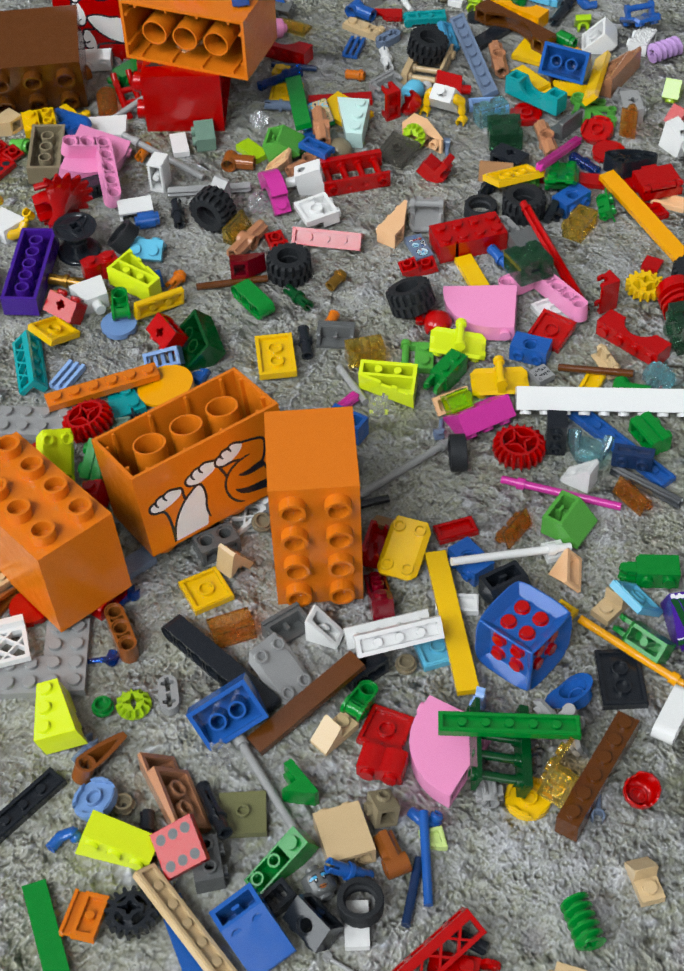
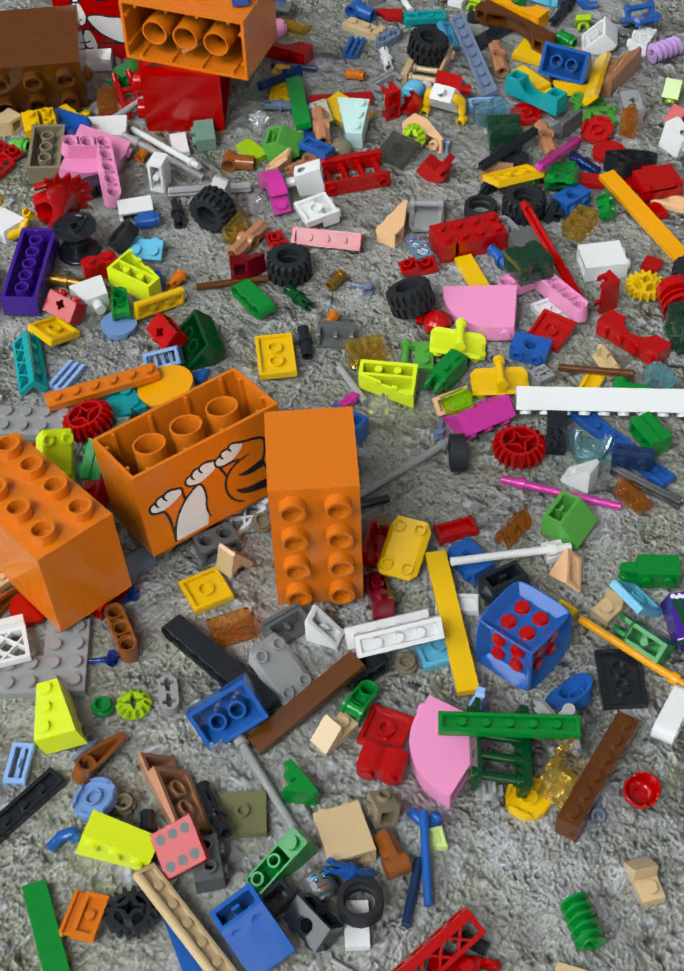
none -> light blue tile [2,742,37,787]
none -> white bar [130,126,202,170]
none -> sand blue hand [350,281,374,296]
none -> black axle [478,126,539,171]
none -> white brick [576,240,630,282]

